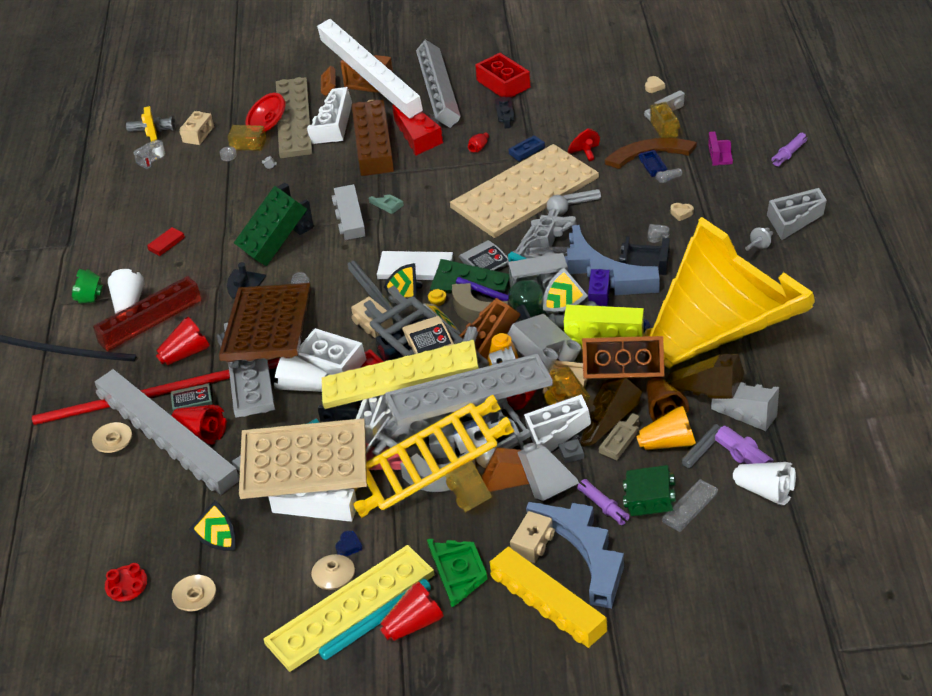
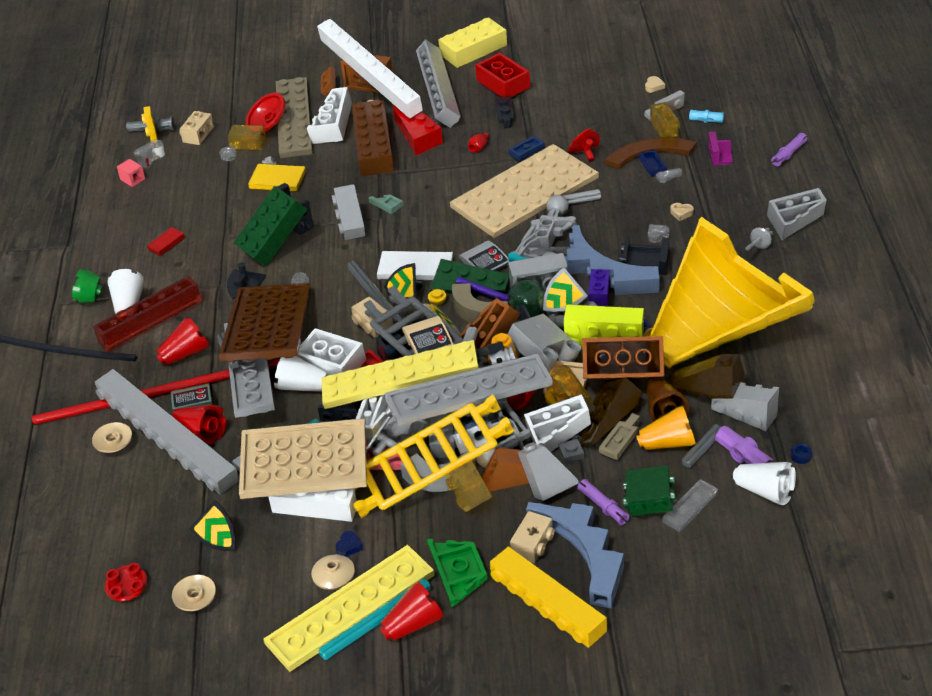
none -> coral brick [117,159,145,187]
none -> yellow tile [248,164,306,192]
none -> light yellow brick [438,18,507,68]
none -> black tile [476,342,504,357]
none -> medium azure pin [689,110,724,123]
none -> clear blue tile [790,444,812,464]

